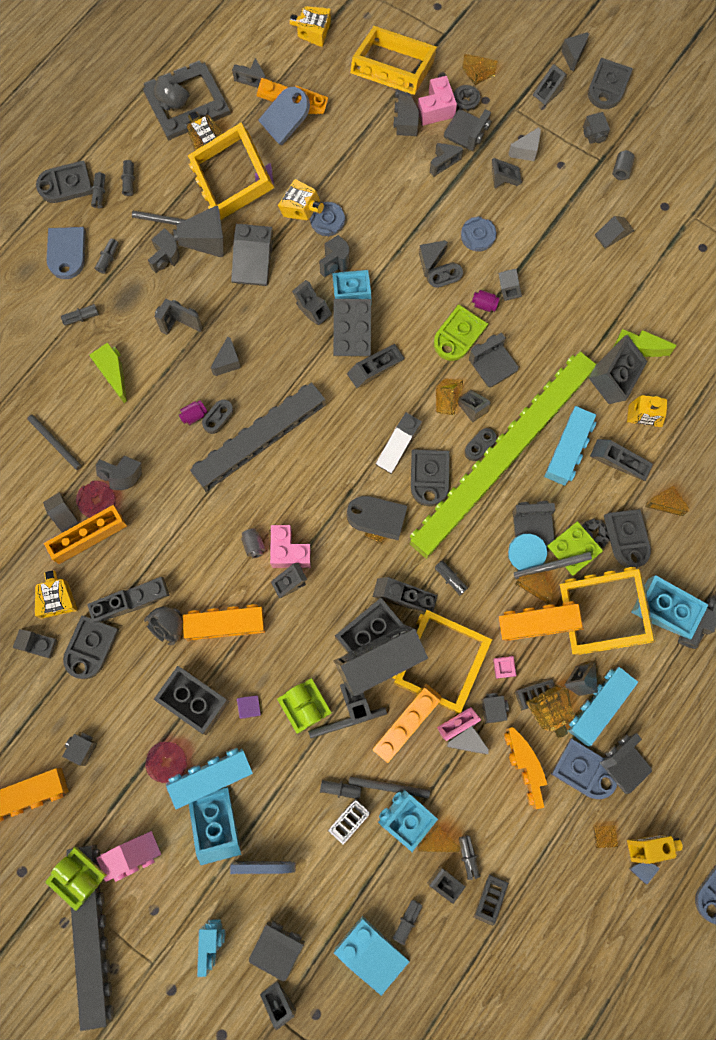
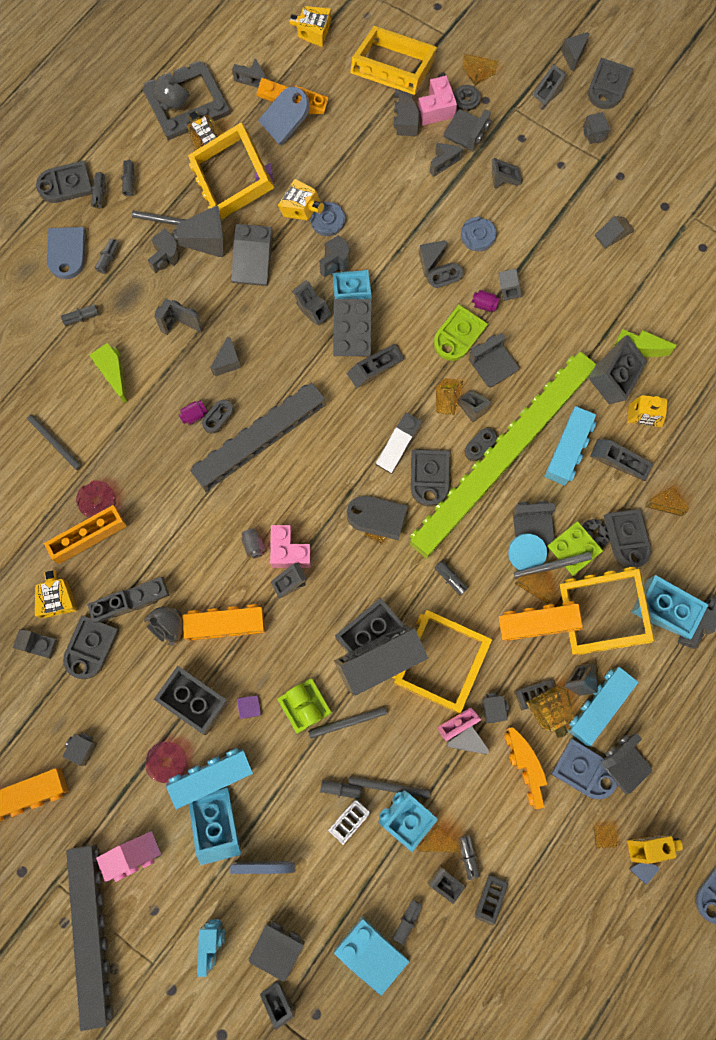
dark grey slope [43,492,79,533] -> none
lime plate [45,847,107,911] -> none
dark grey brick [96,456,142,490] -> none
dark grey brick [340,683,372,725] -> none
dark grey slope [372,577,437,612] -> none
light orange brick [372,683,441,763] -> none
bright pink tile [493,656,516,679] -> none
light grey slope [508,127,541,161] -> none
dark grey brick [612,150,635,180] -> none

